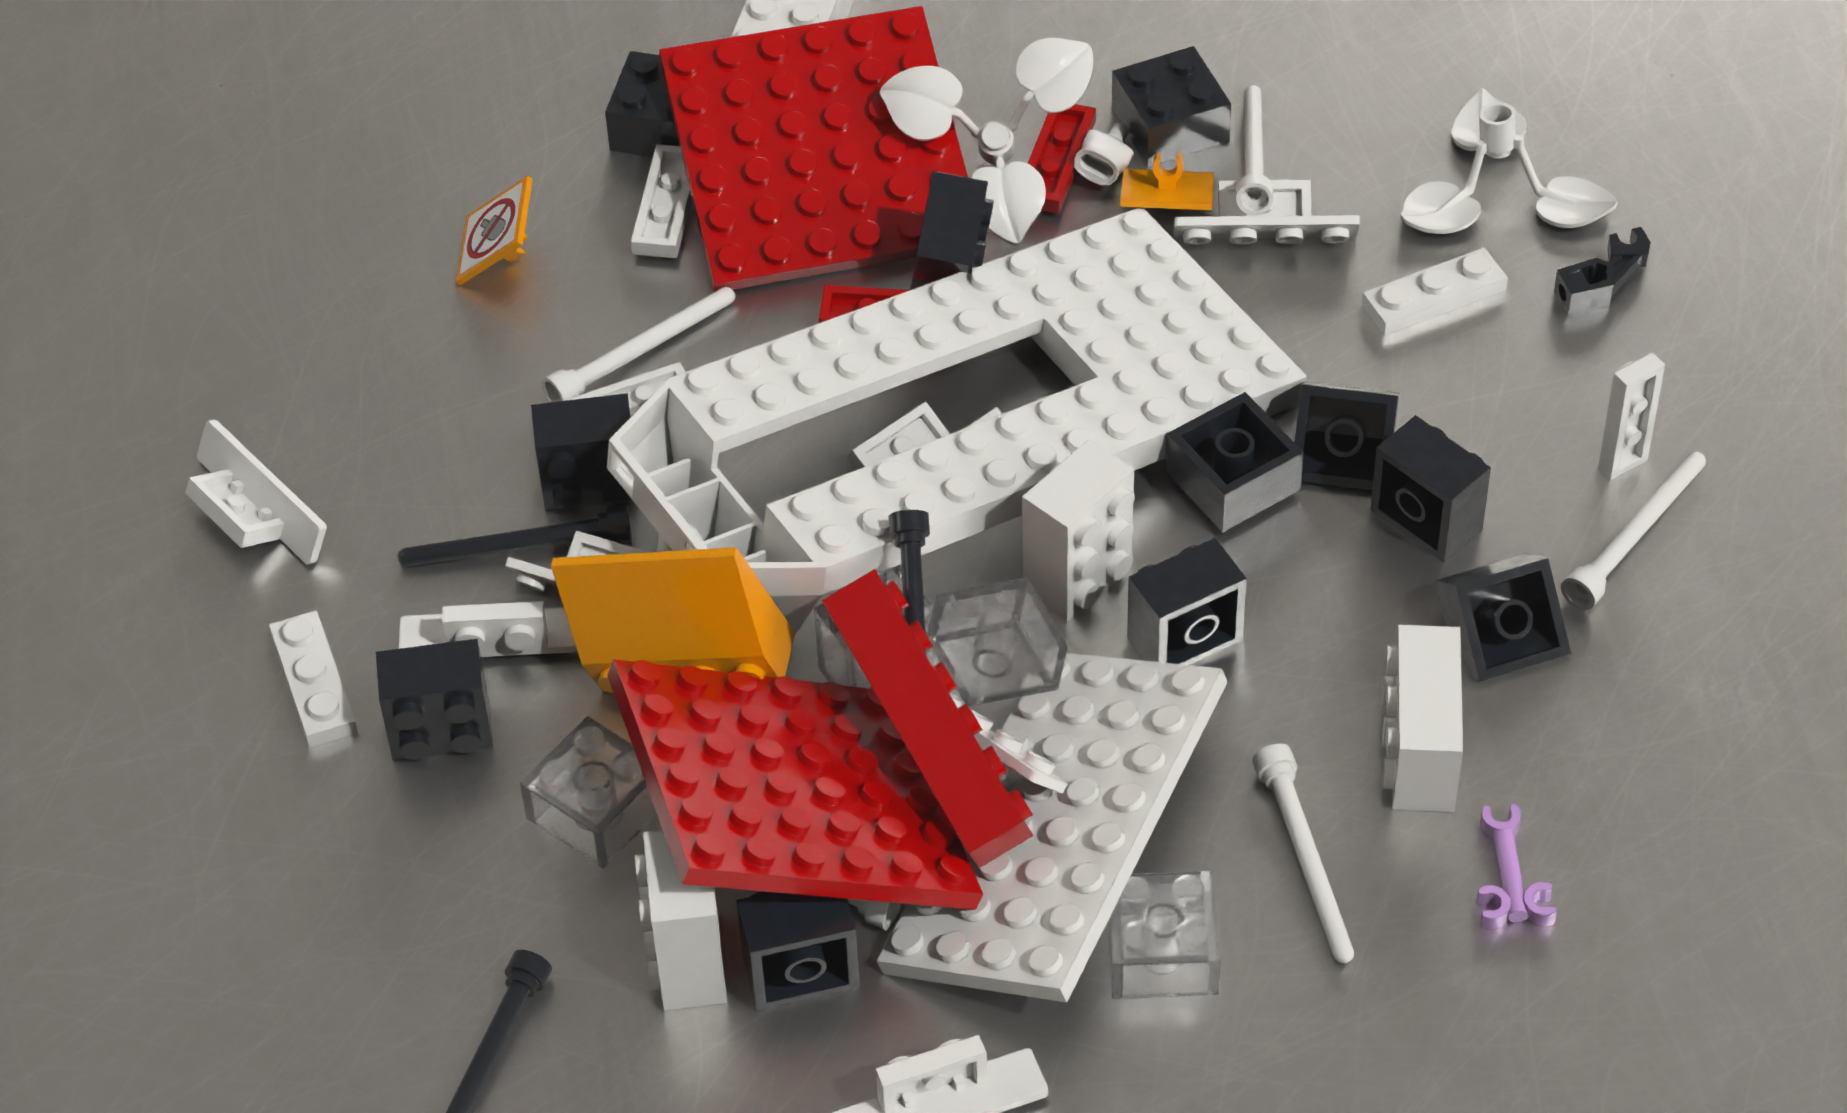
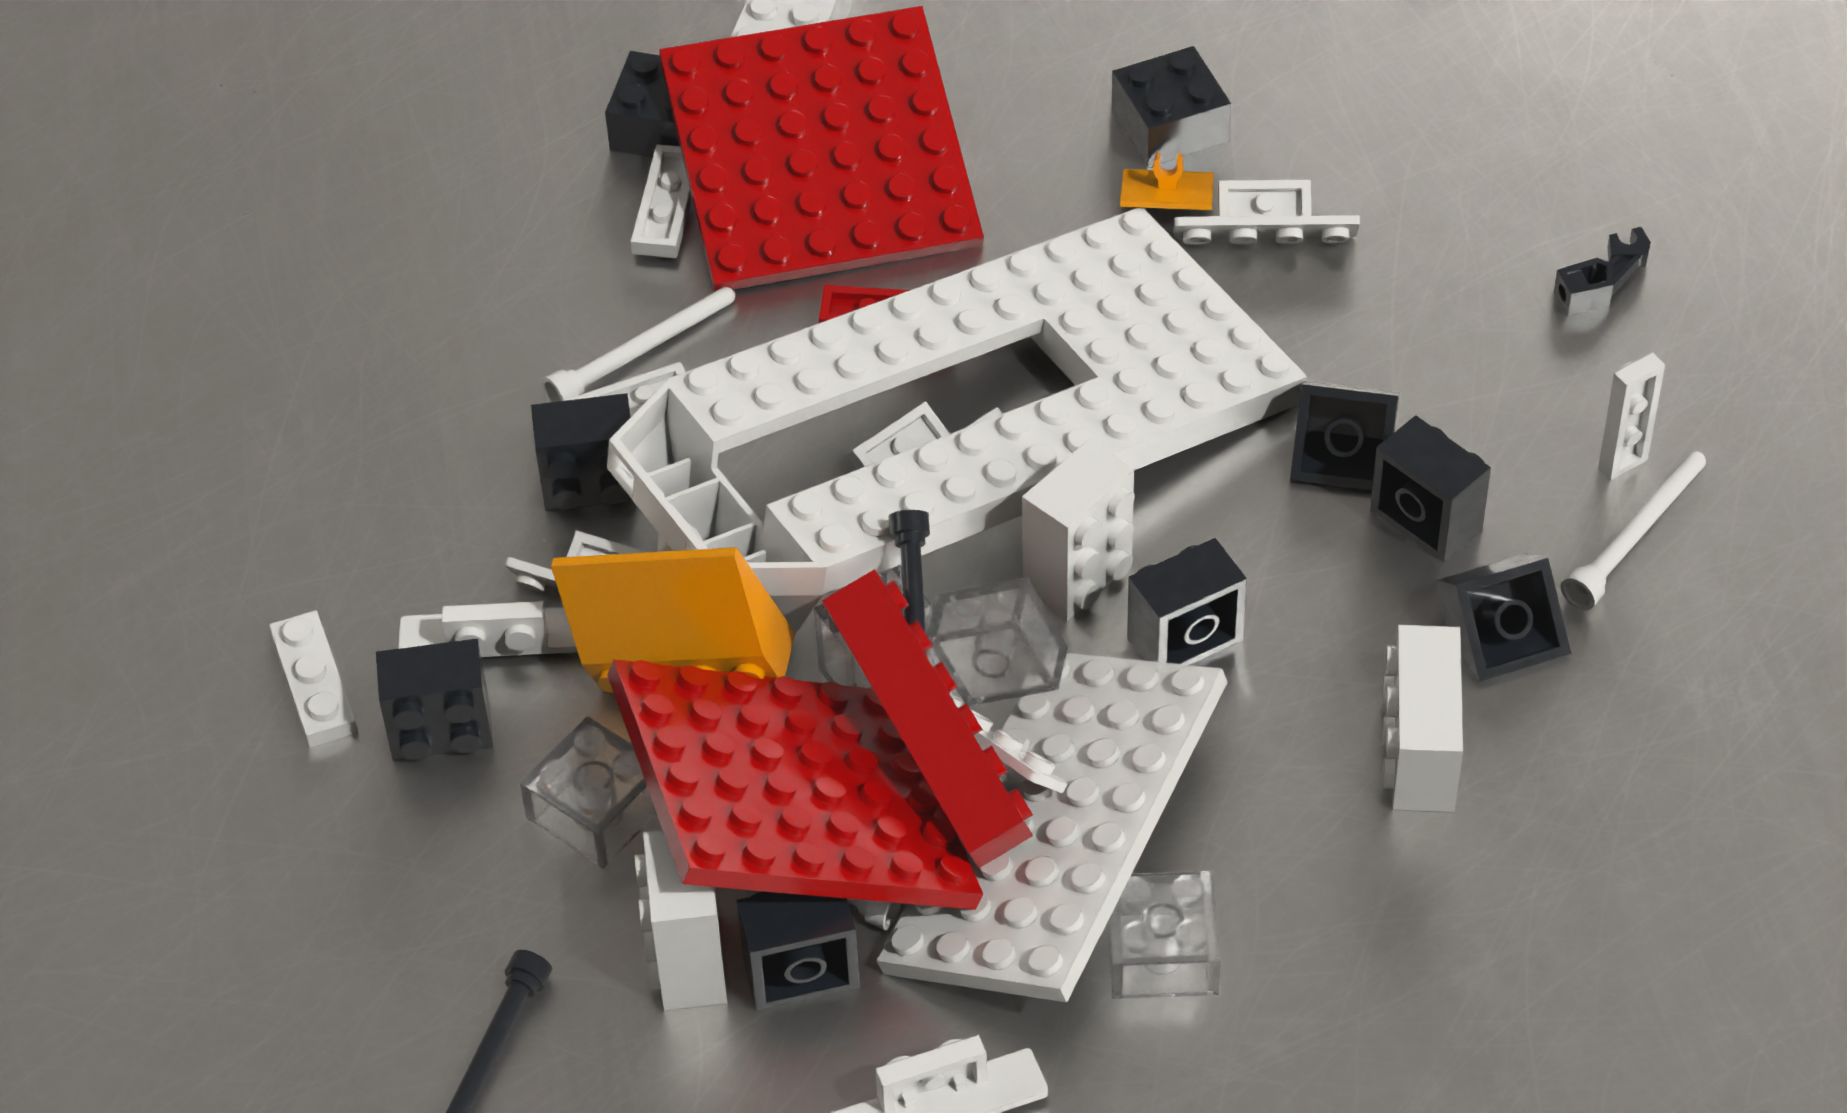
white bracket [185,419,327,565] -> none
black piece [397,504,632,567] -> none
piece [455,175,533,286] -> none
white plant [880,37,1093,245] -> none
black brick [910,171,994,290] -> none
red plate [1027,104,1096,214] -> none
white piece [1074,122,1134,185] -> none
black brick [1166,392,1304,533] -> none
white piece [1236,85,1273,215] -> none
white piece [1252,743,1354,963] -> none
white plate [1362,247,1508,336] -> none
white plant [1400,88,1618,234] -> none
lavender bar [1476,804,1557,930] -> none

